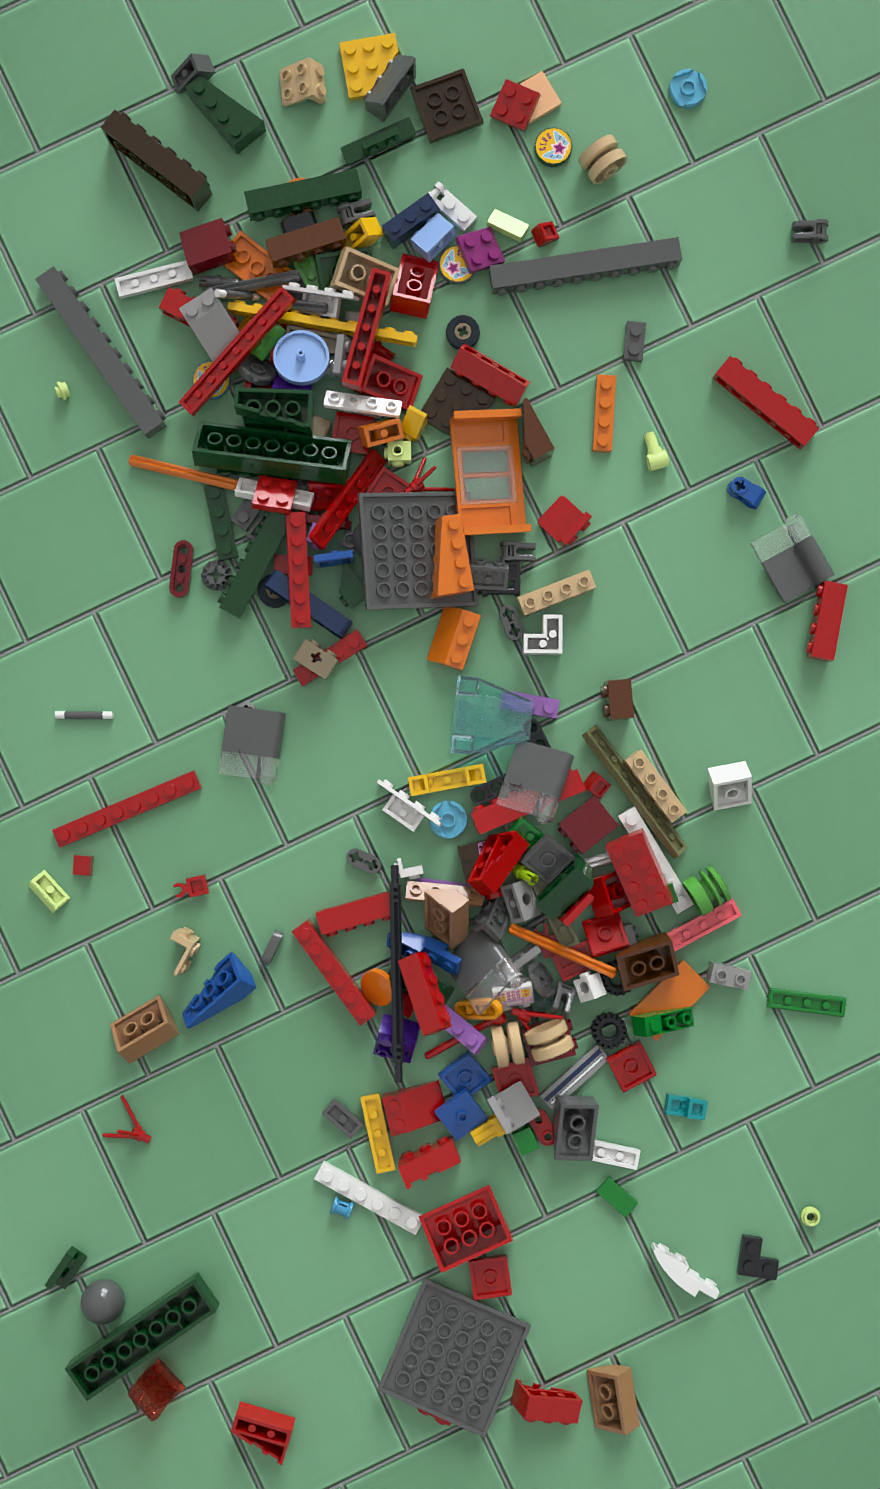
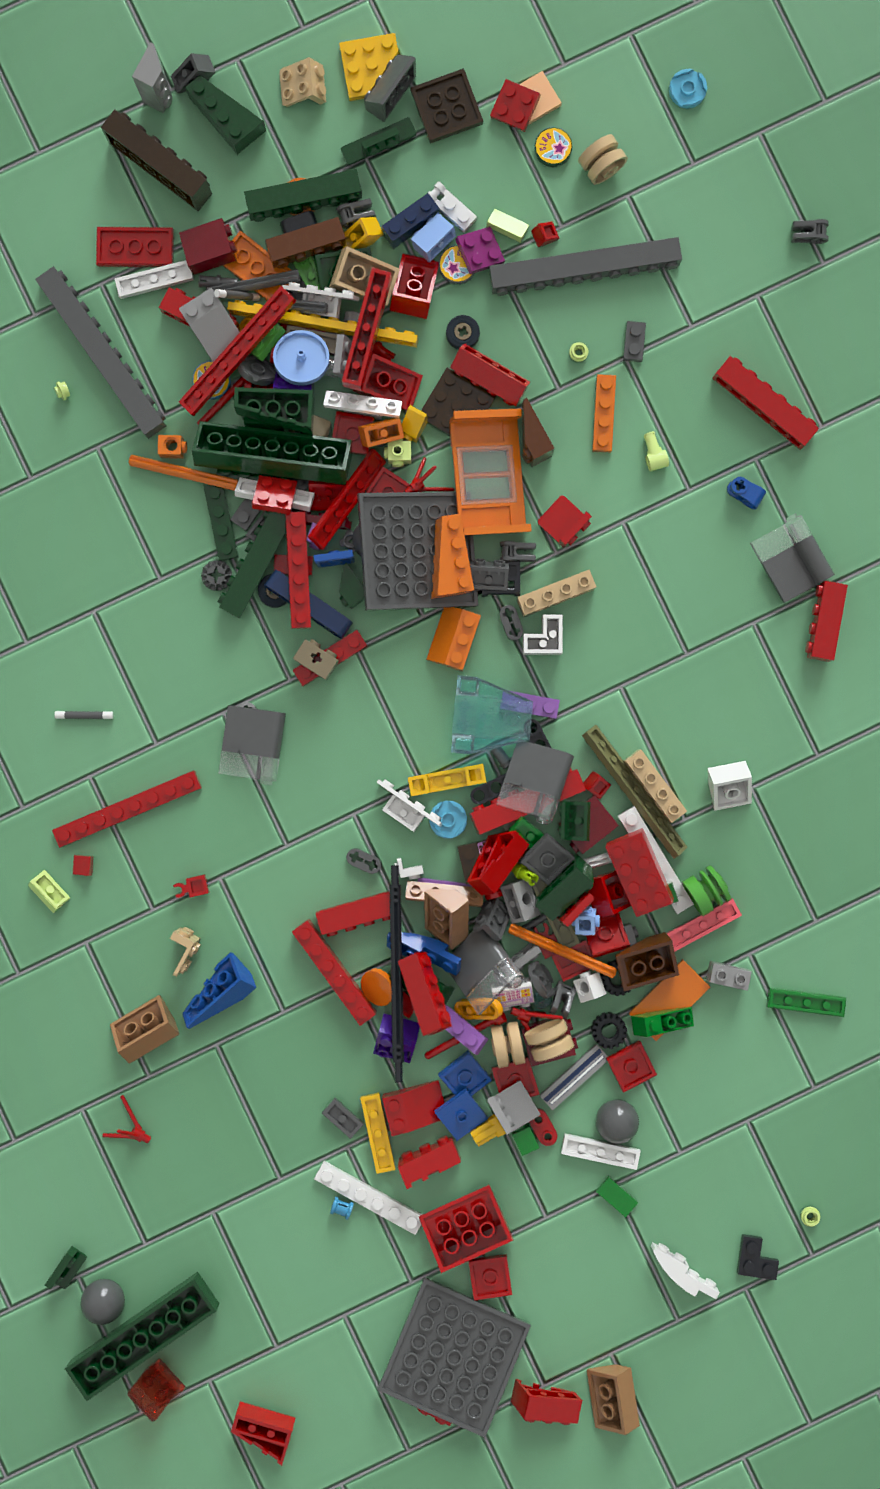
dark red plate [169,540,194,598] -> none
dark grey beam [260,929,284,966] -> none
dark grey slope [553,1095,599,1161] -> none
reddish brown brick [601,679,634,721] -> none
teal slope [664,1093,708,1120] -> none
none -> red tile [96,227,174,267]
none -> light grey slope [132,42,172,113]
none -> orange brick [158,435,187,459]
none -> red bar [197,376,246,425]
none -> dark grey pin [490,744,511,769]
none -> dark green bracket [559,801,591,841]
none -> yellowish green plate [569,342,588,362]
none -> light blue brick [572,906,600,935]
none -> dark grey piece [596,1099,639,1144]

